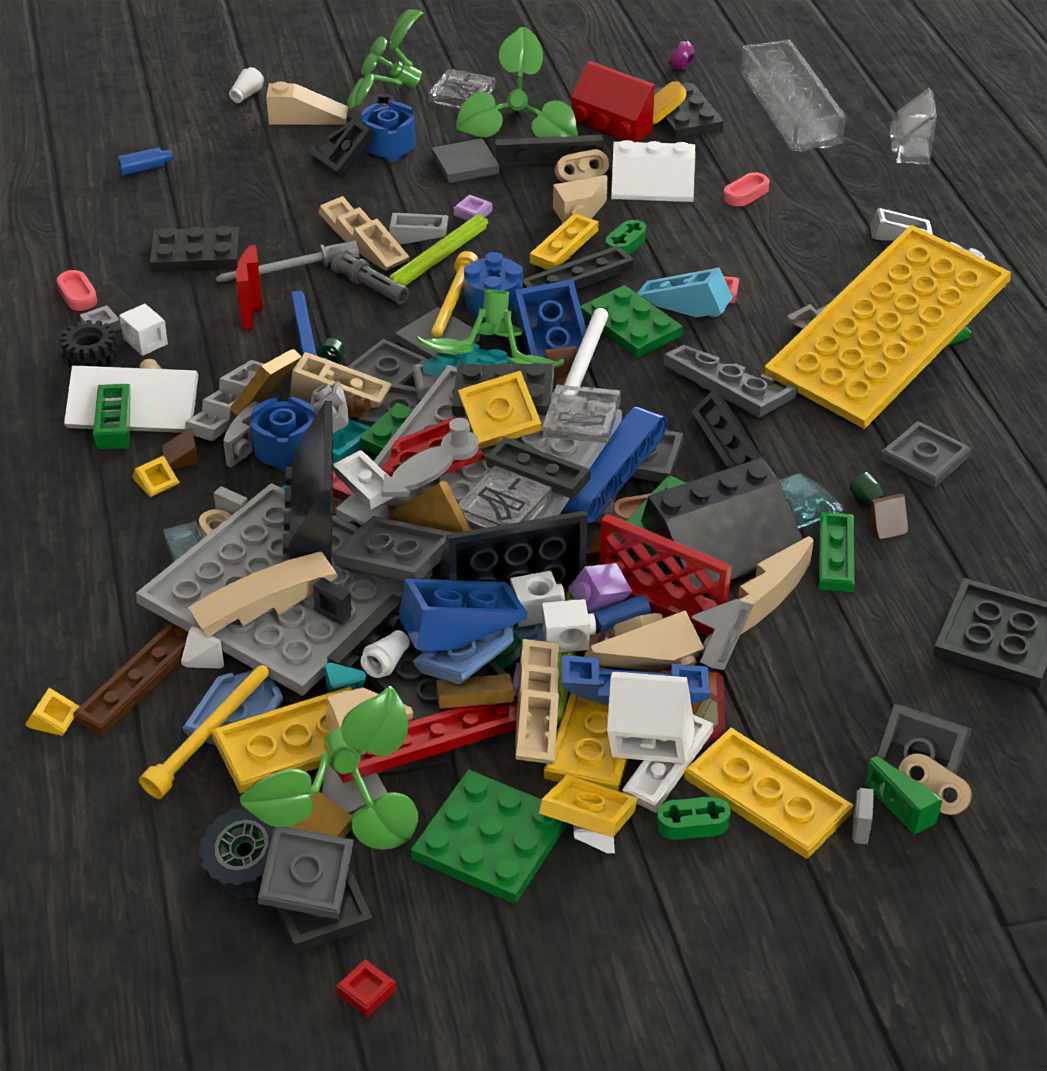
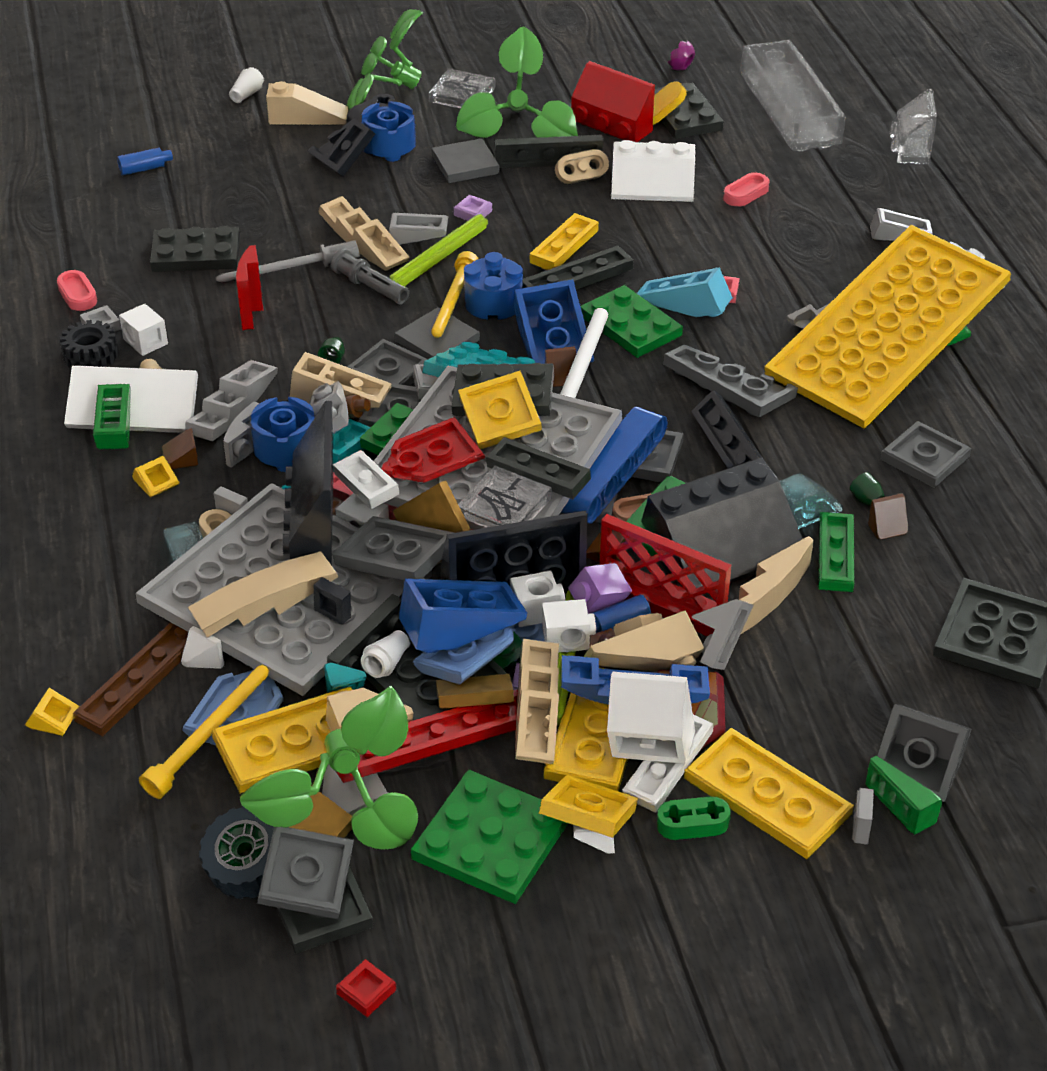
pearl gold tile [230,349,301,416] -> none
blue tile [292,290,317,356] -> none
light grey brick [382,418,479,497] -> none
bright green plant [417,289,564,367] -> none
clear tile [542,385,621,443] -> none
tan slope [553,175,607,223] -> none
green beam [606,220,646,255] -> none
tan plate [898,754,972,815] -> none

